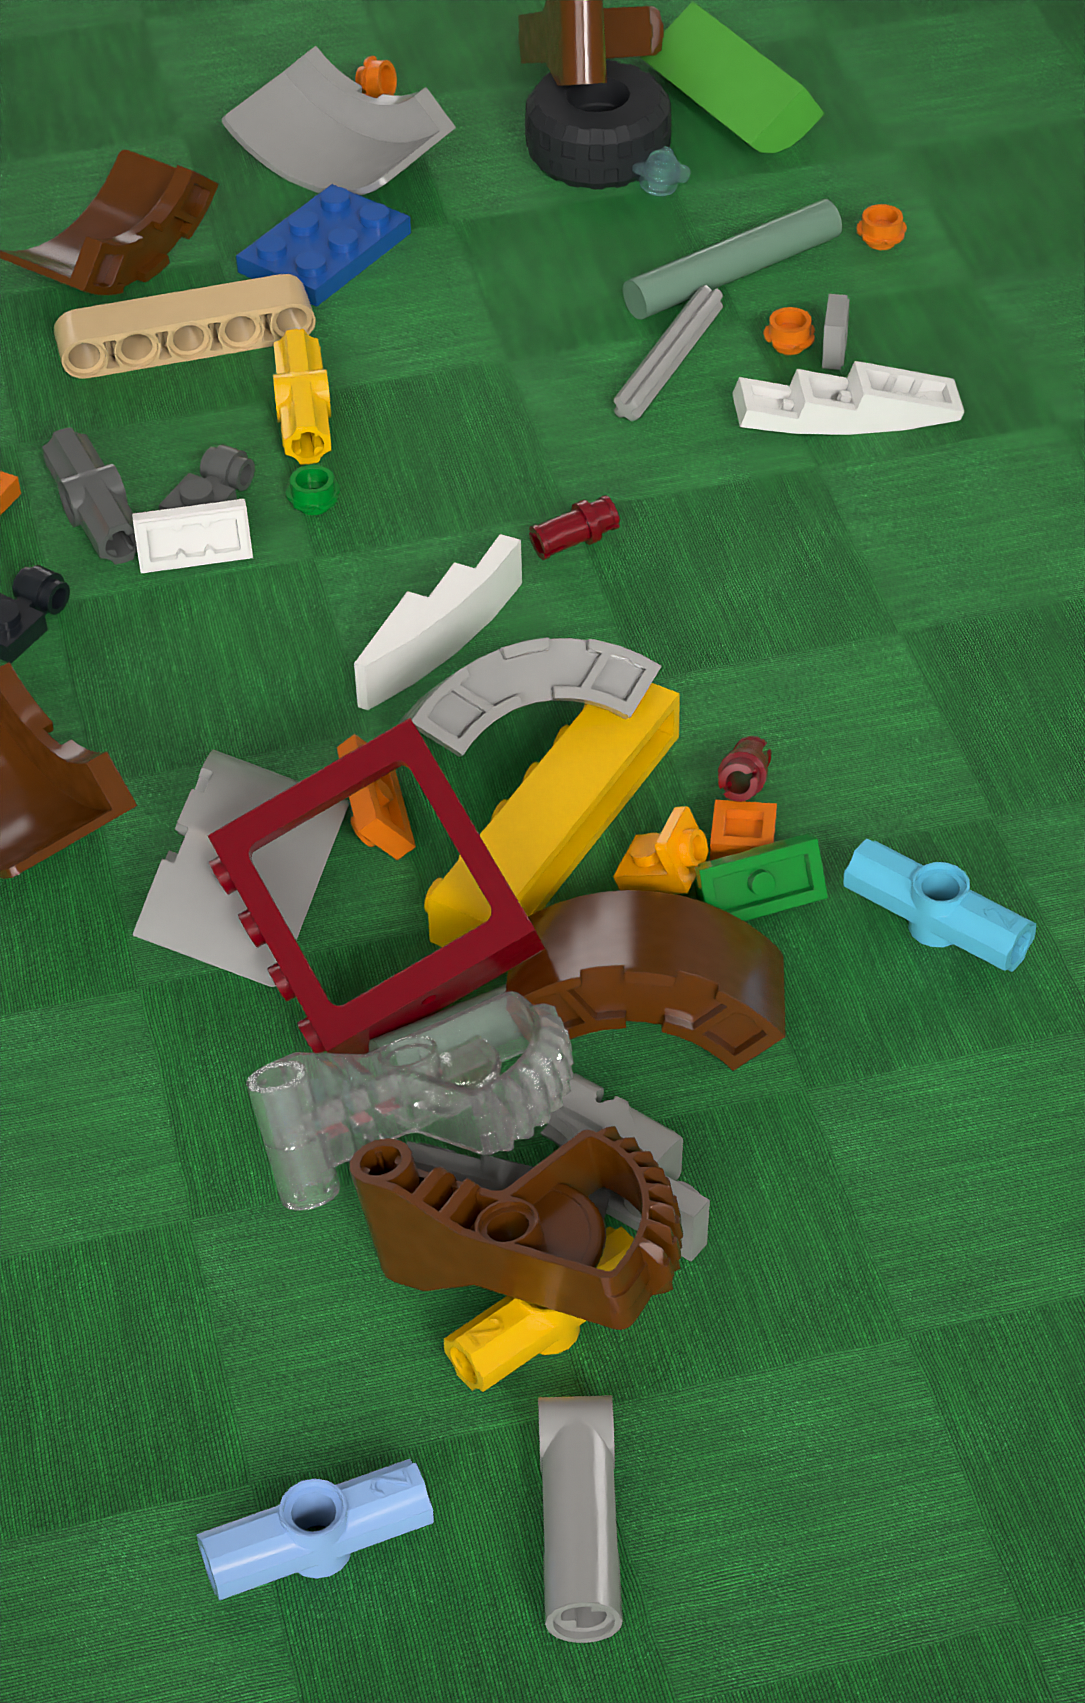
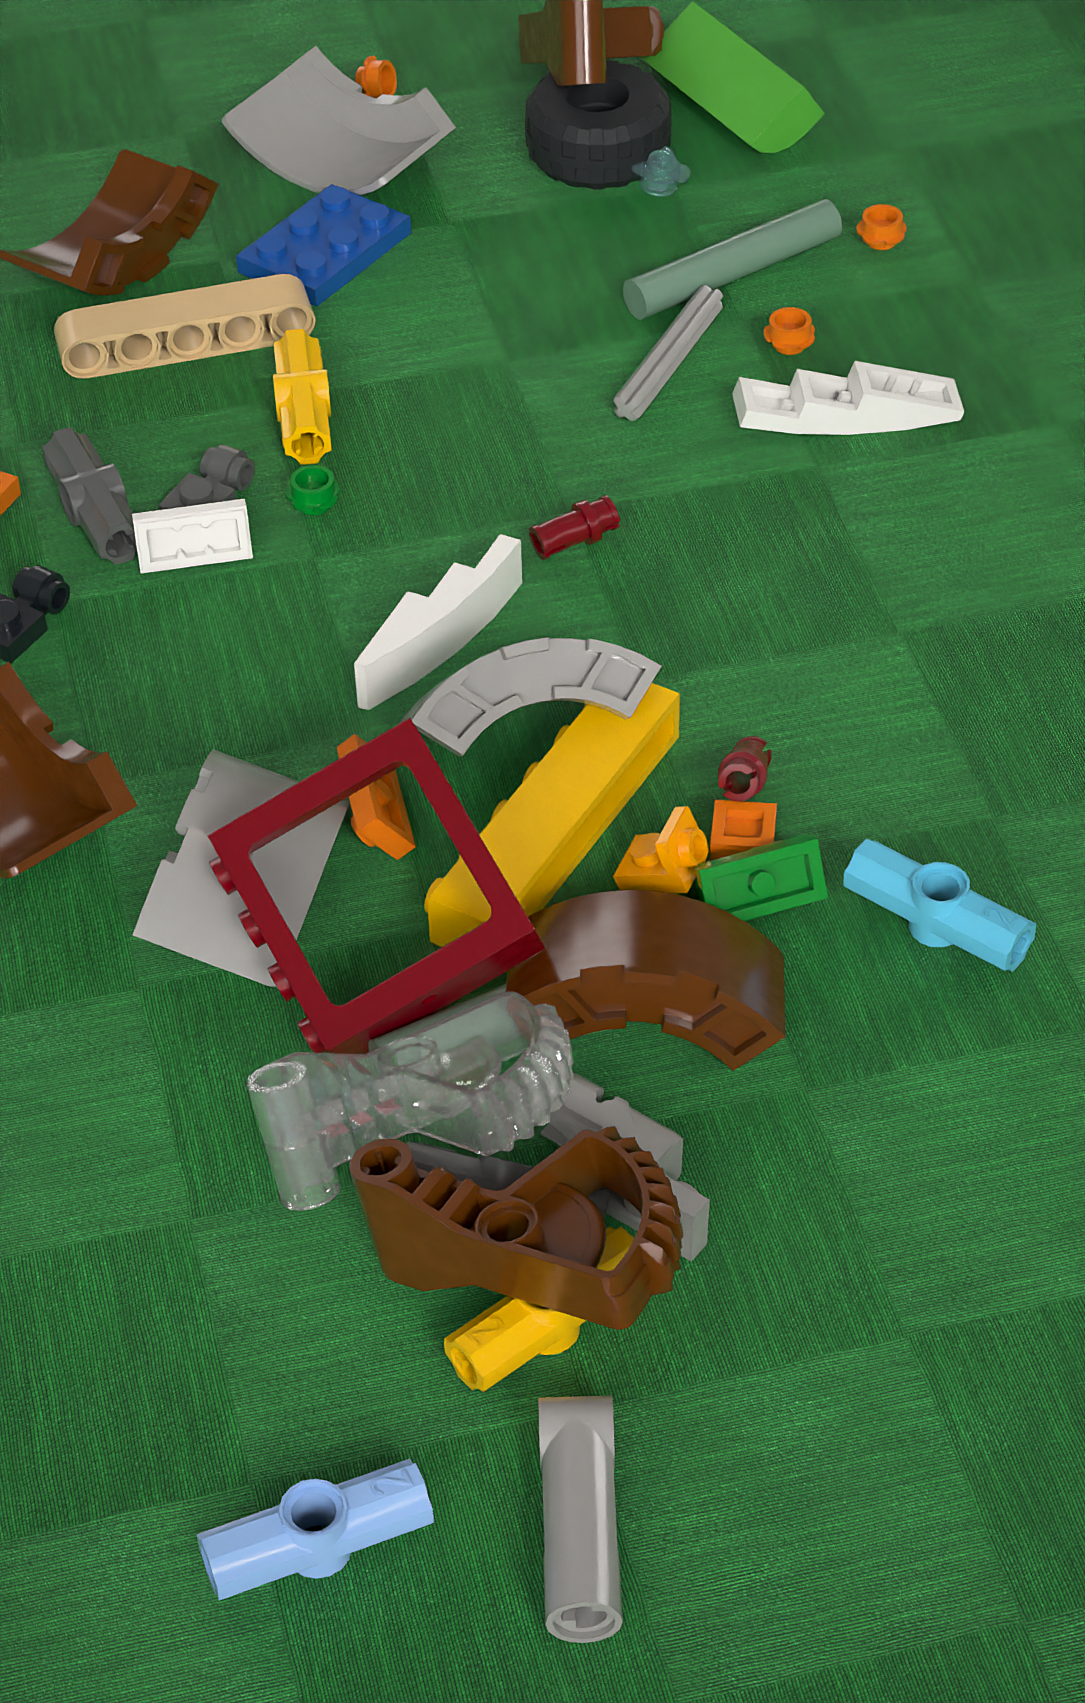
light grey tile [822,294,850,370] -> none

